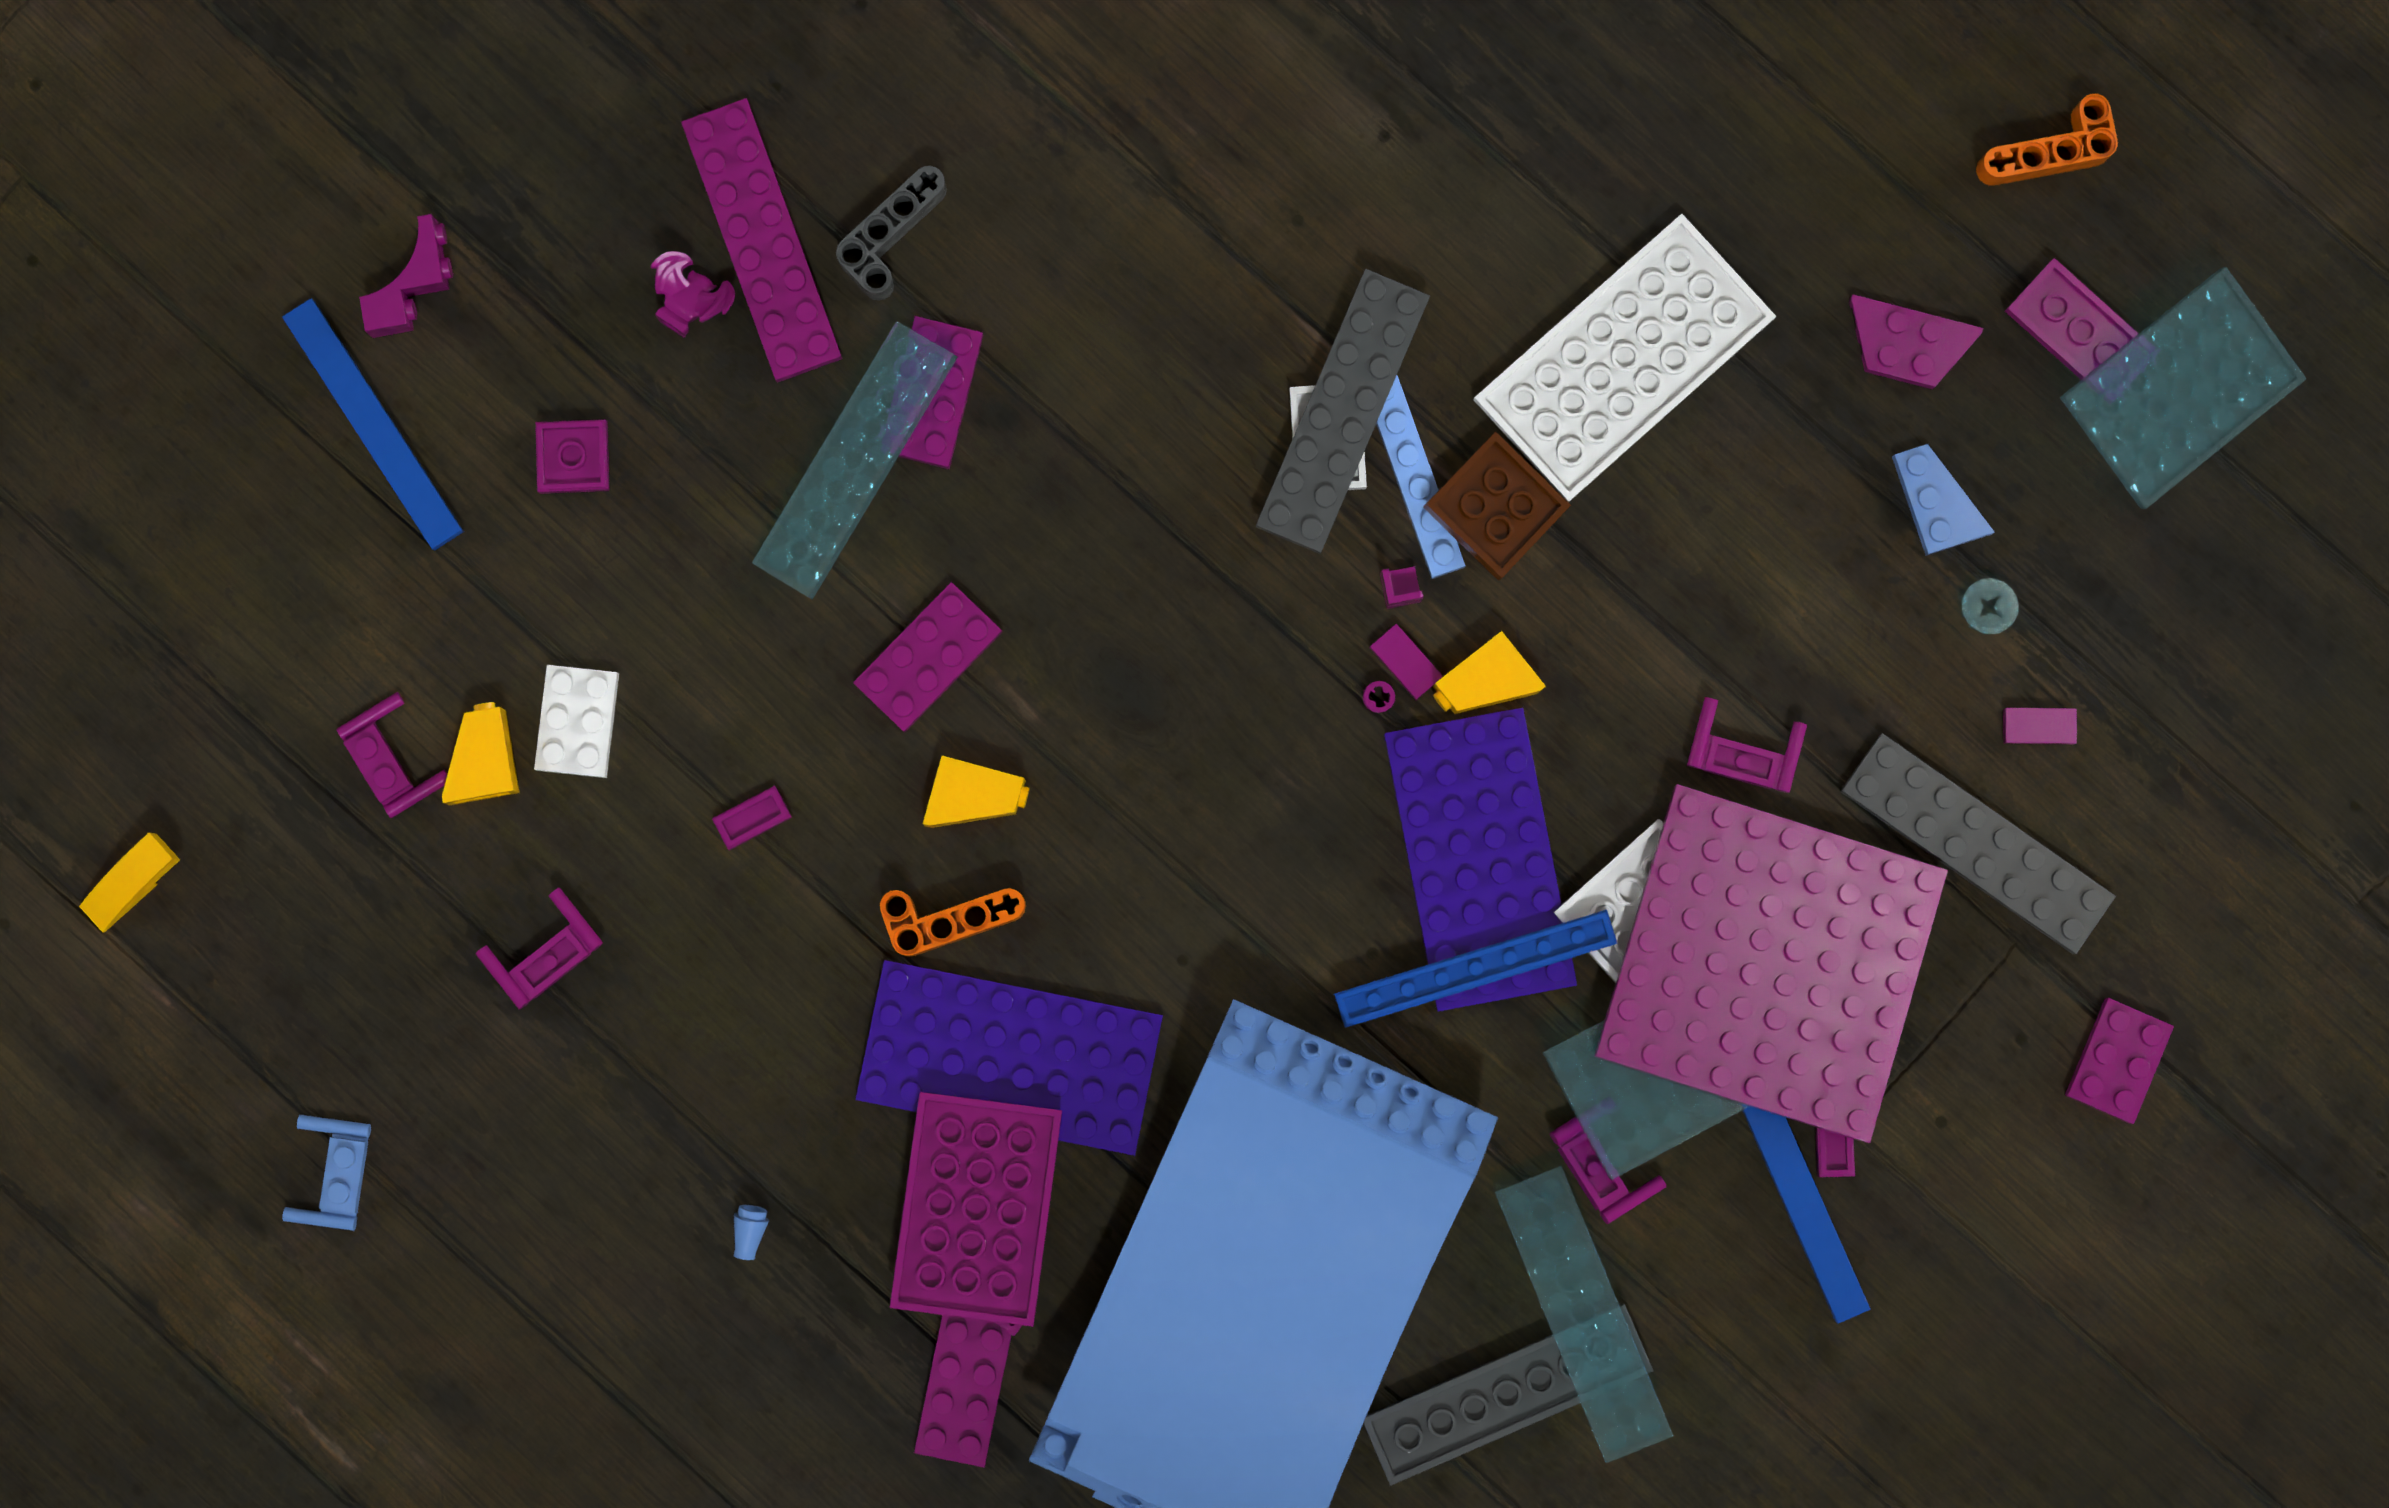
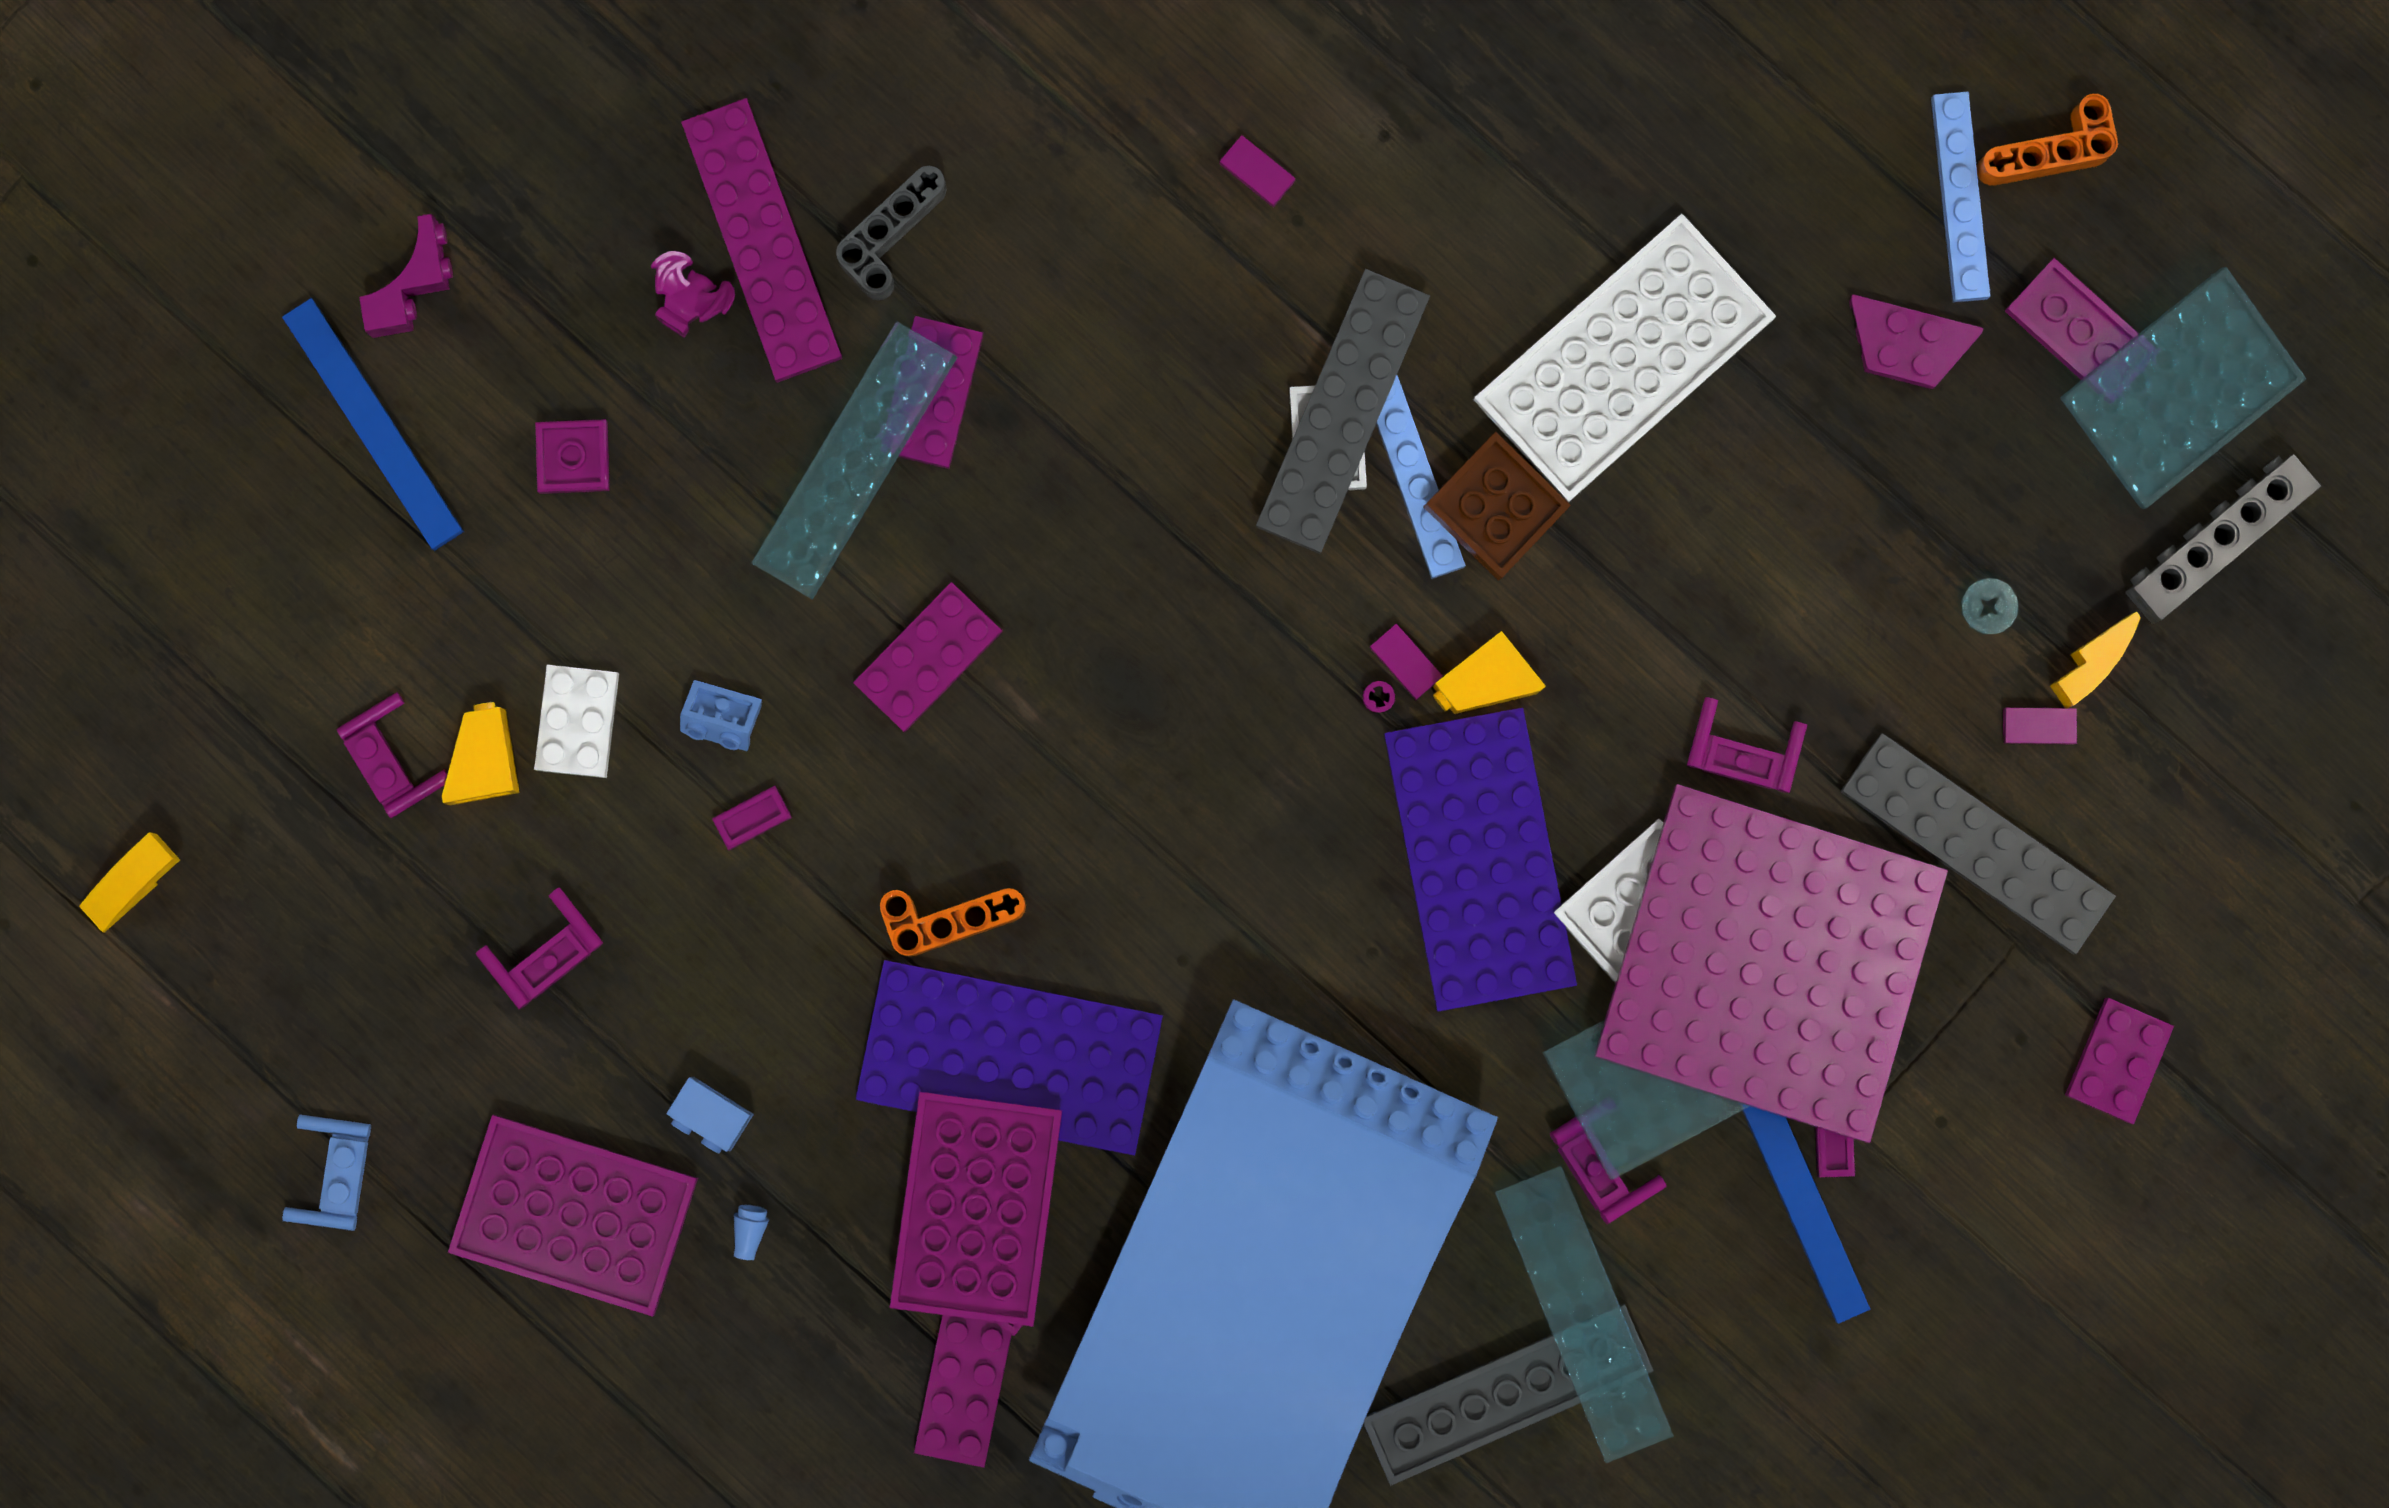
yellow slope [923,756,1030,828] -> none
blue tile [1334,910,1618,1028] -> none
magenta panel [1380,566,1423,609] -> none
medium blue wing [1892,444,1995,556] -> none
none -> magenta plate [448,1115,698,1317]
none -> medium blue brick [666,1077,754,1153]
none -> medium blue bracket [680,680,762,751]
none -> magenta tile [1220,135,1296,208]
none -> light blue plate [1931,92,1990,302]
none -> yellow slope [2050,611,2141,708]
none -> brick [2125,454,2321,624]

